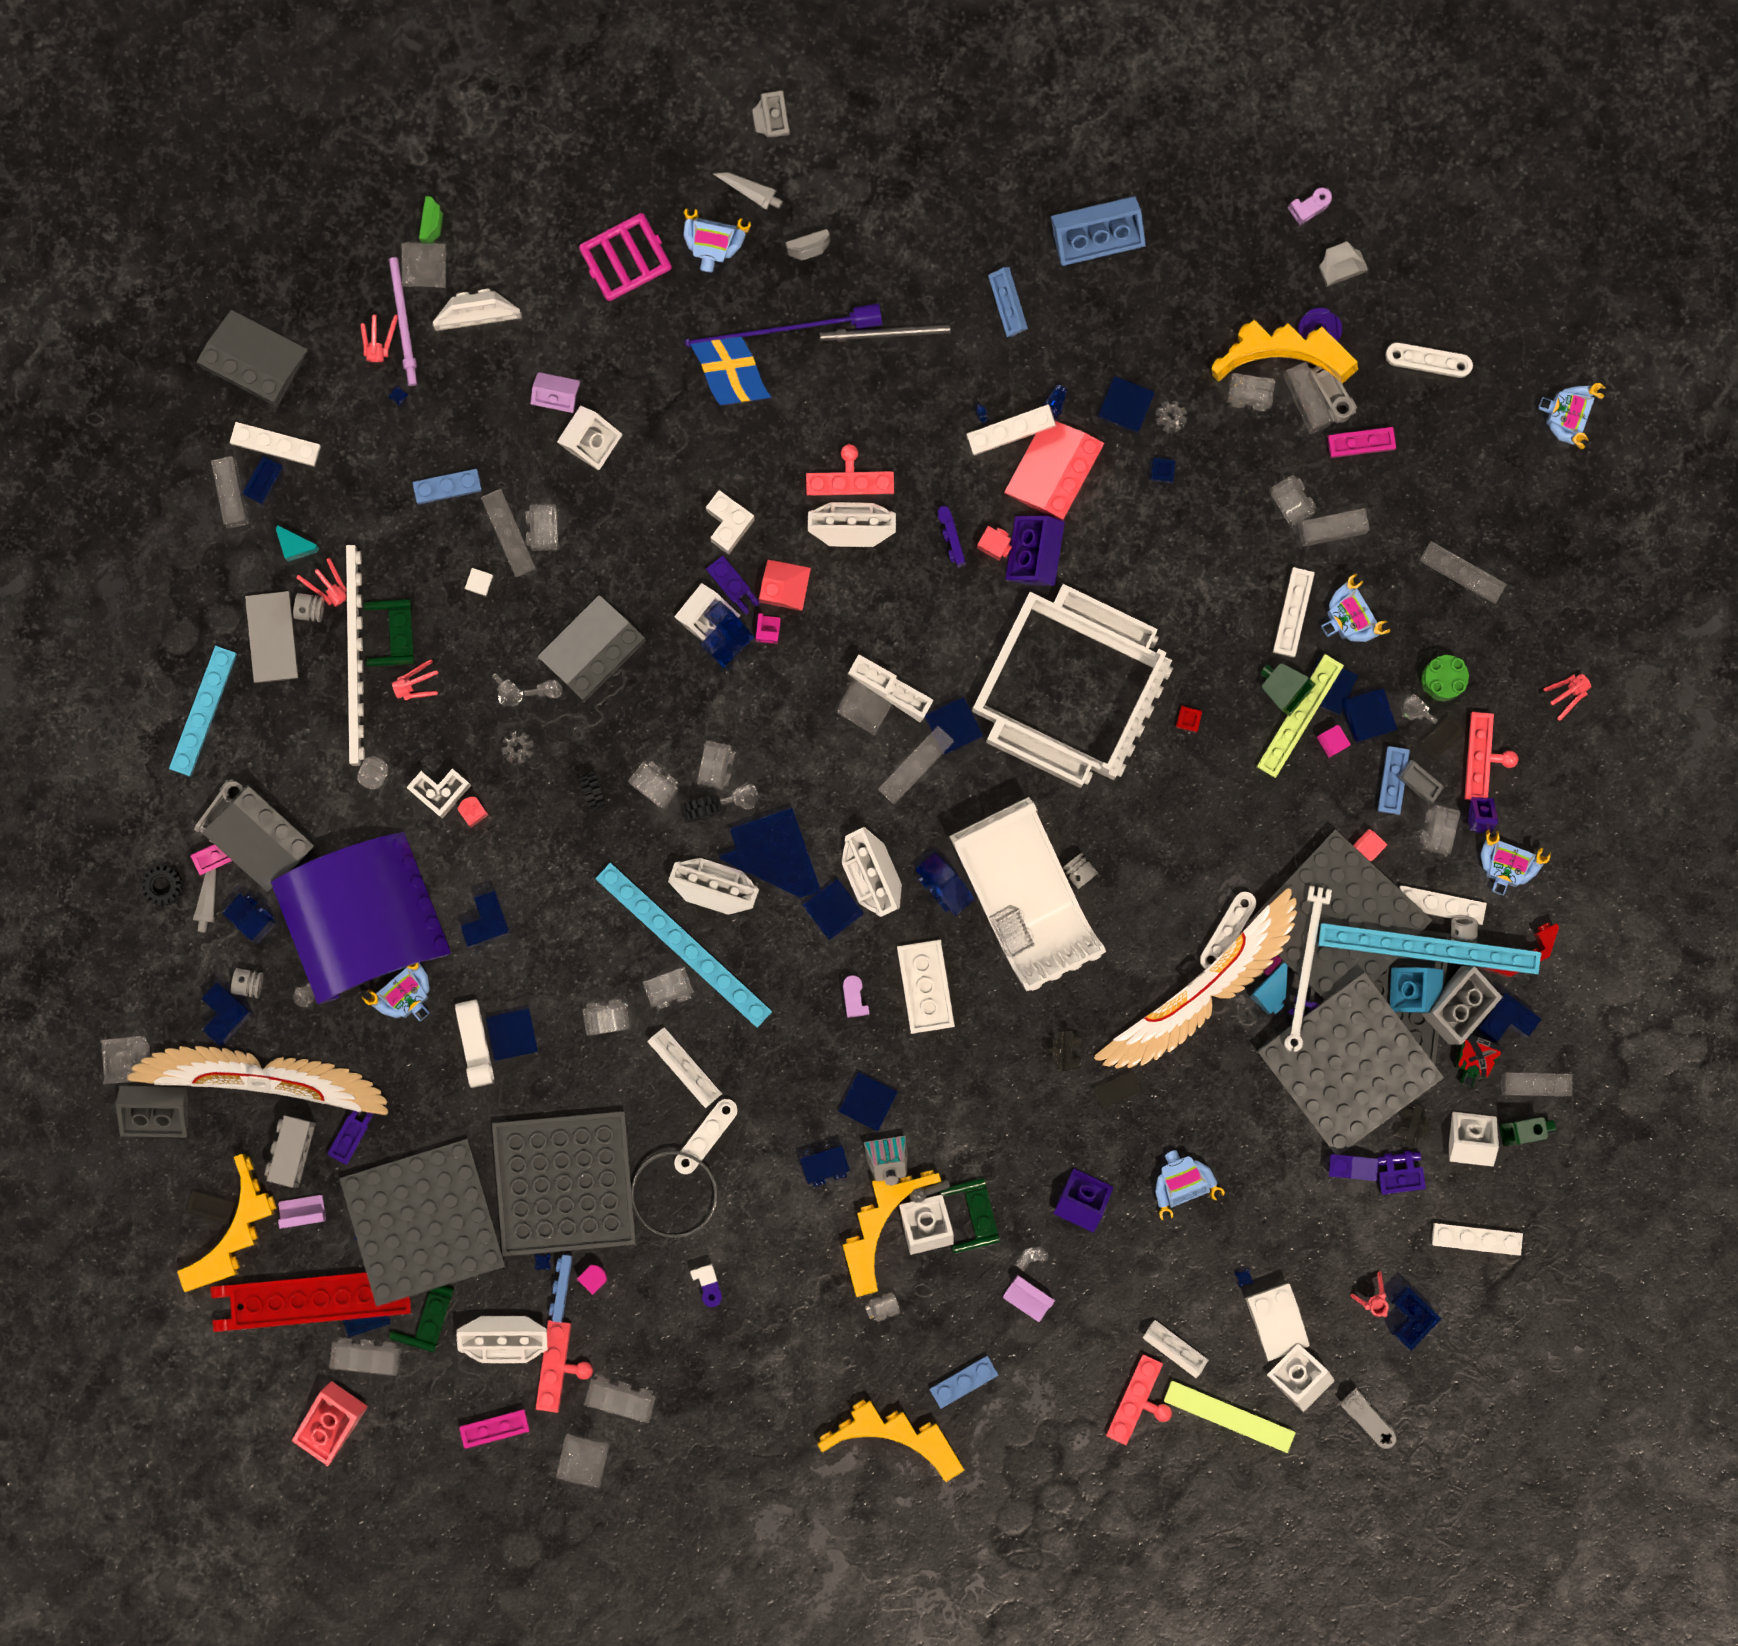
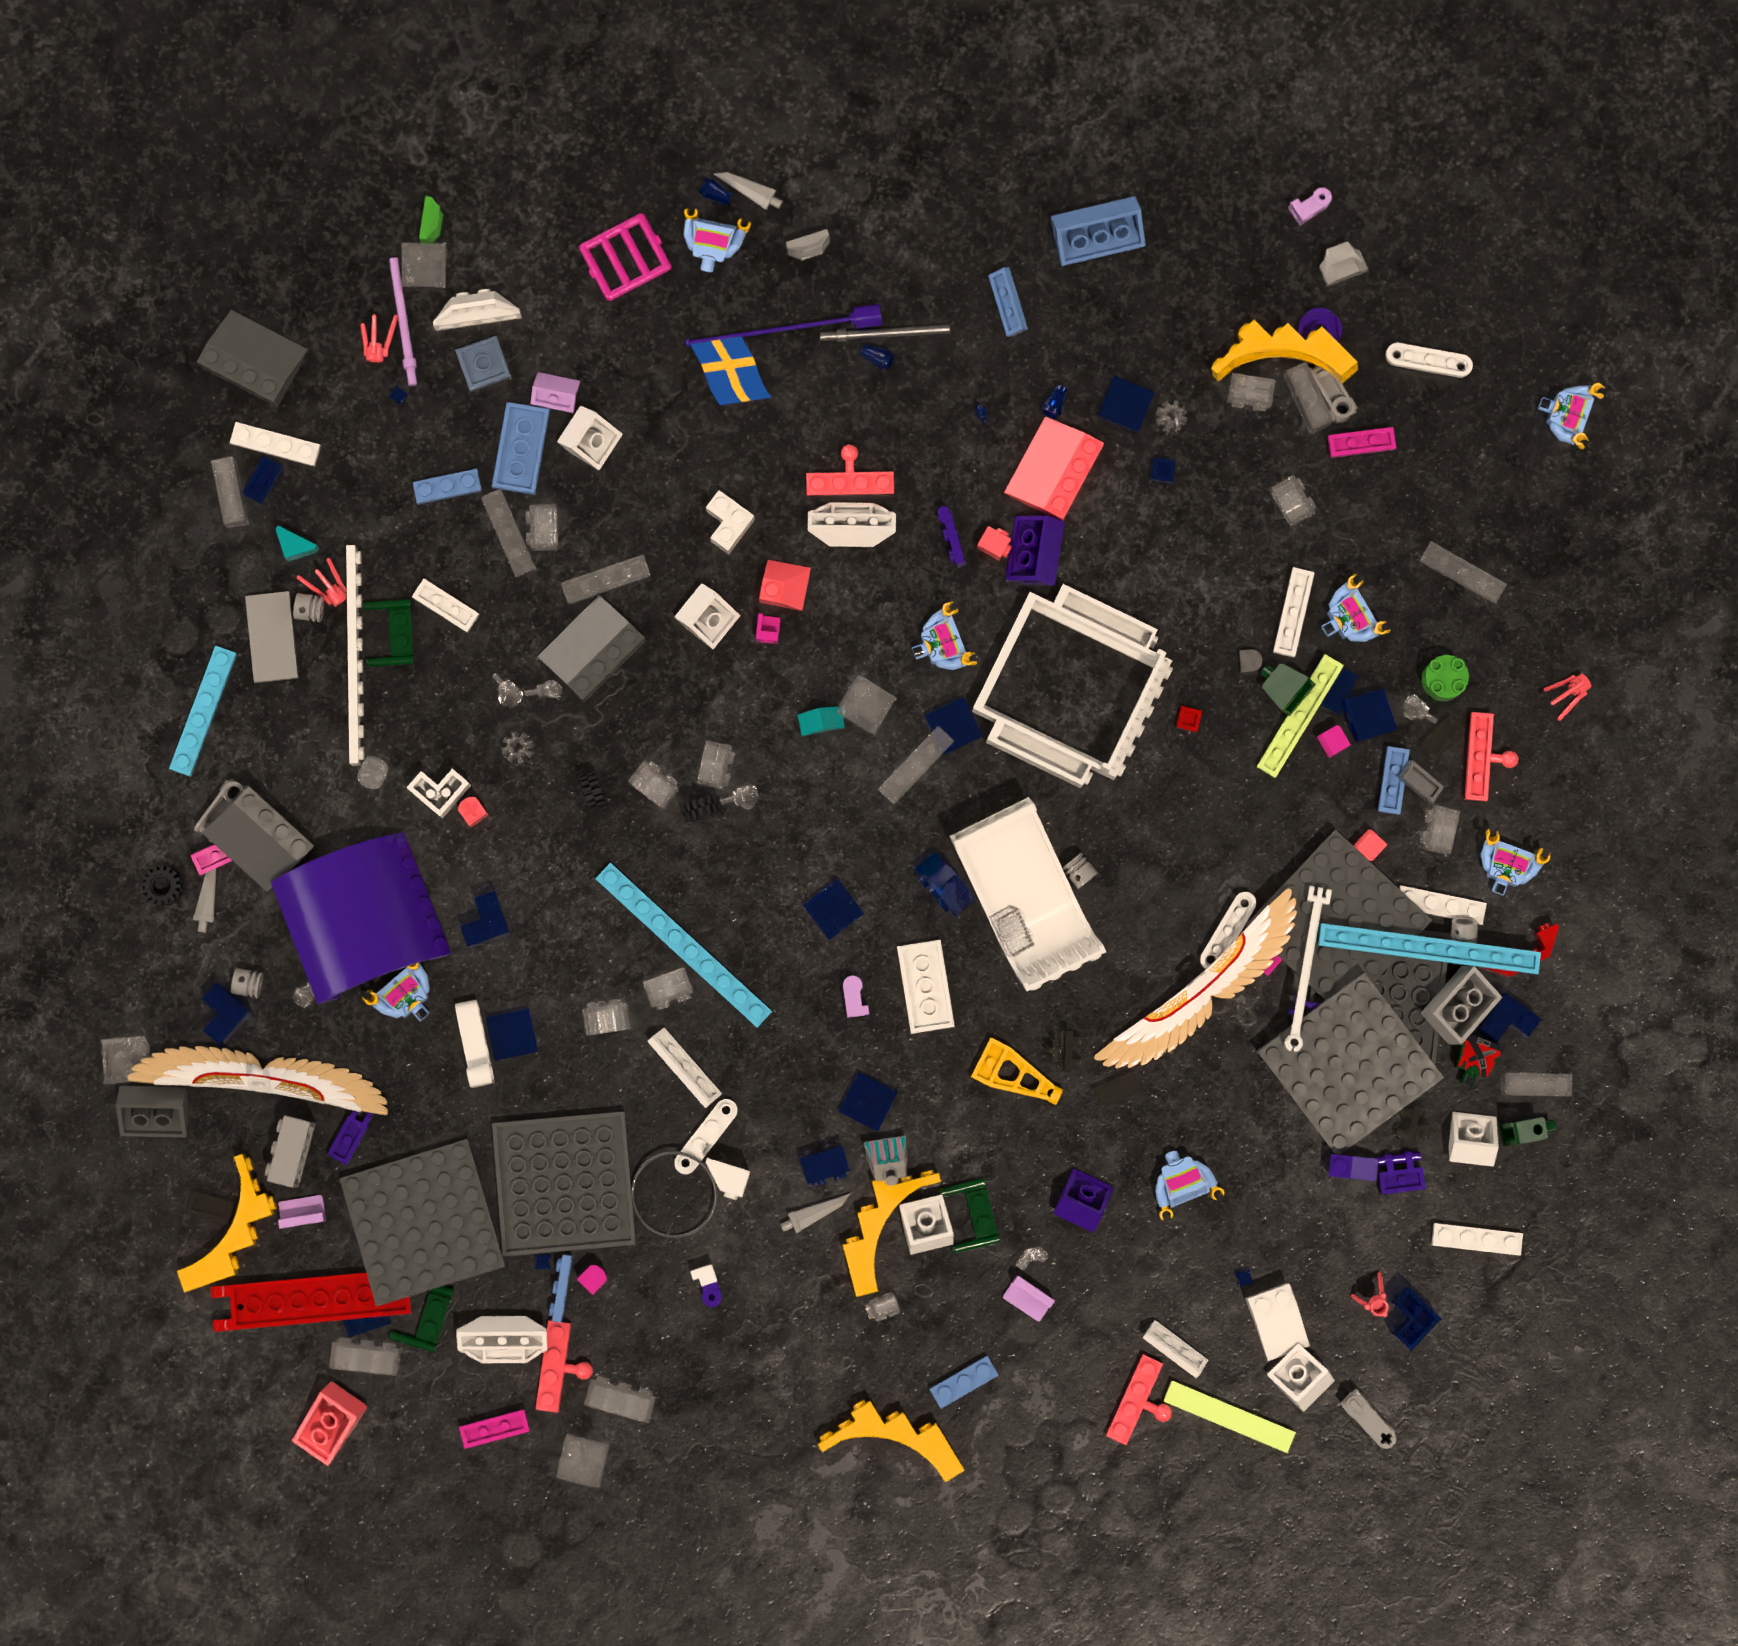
clear blue brick [222,894,275,944] -> none
coral plant [392,660,438,700] -> none
white tile [465,568,493,596] -> none
white wedge [668,858,759,915] -> none
clear blue brick [700,601,755,668] -> none
dark purple hinge [706,556,760,615] -> none
clear blue wing [719,808,821,898] -> none
light grey slope [753,91,789,137] -> none
white wedge [842,827,902,917] -> none
white slope [848,655,933,722] -> none
dark grey bar [909,1179,950,1203] -> none
white plate [967,405,1056,455] -> none
dark azure slope [1249,962,1288,1015] -> none
clear brick [1298,508,1370,546] -> none
dark azure slope [1390,968,1443,1013] -> none
dark purple slope [1468,797,1498,833] -> none
none -> white plate [412,579,480,633]
none -> sand blue tile [455,336,511,392]
none -> medium blue tile [492,402,550,495]
none -> clear tile [561,555,651,604]
none -> clear blue cone [699,178,733,205]
none -> white slope [706,1158,751,1200]
none -> light grey bar [780,1193,851,1233]
none -> teal slope [798,706,845,736]
none -> clear blue cone [860,344,894,370]
none -> torso [912,601,977,670]
none -> yellow plate [971,1038,1064,1105]
none -> flat silver tile [1239,650,1262,673]

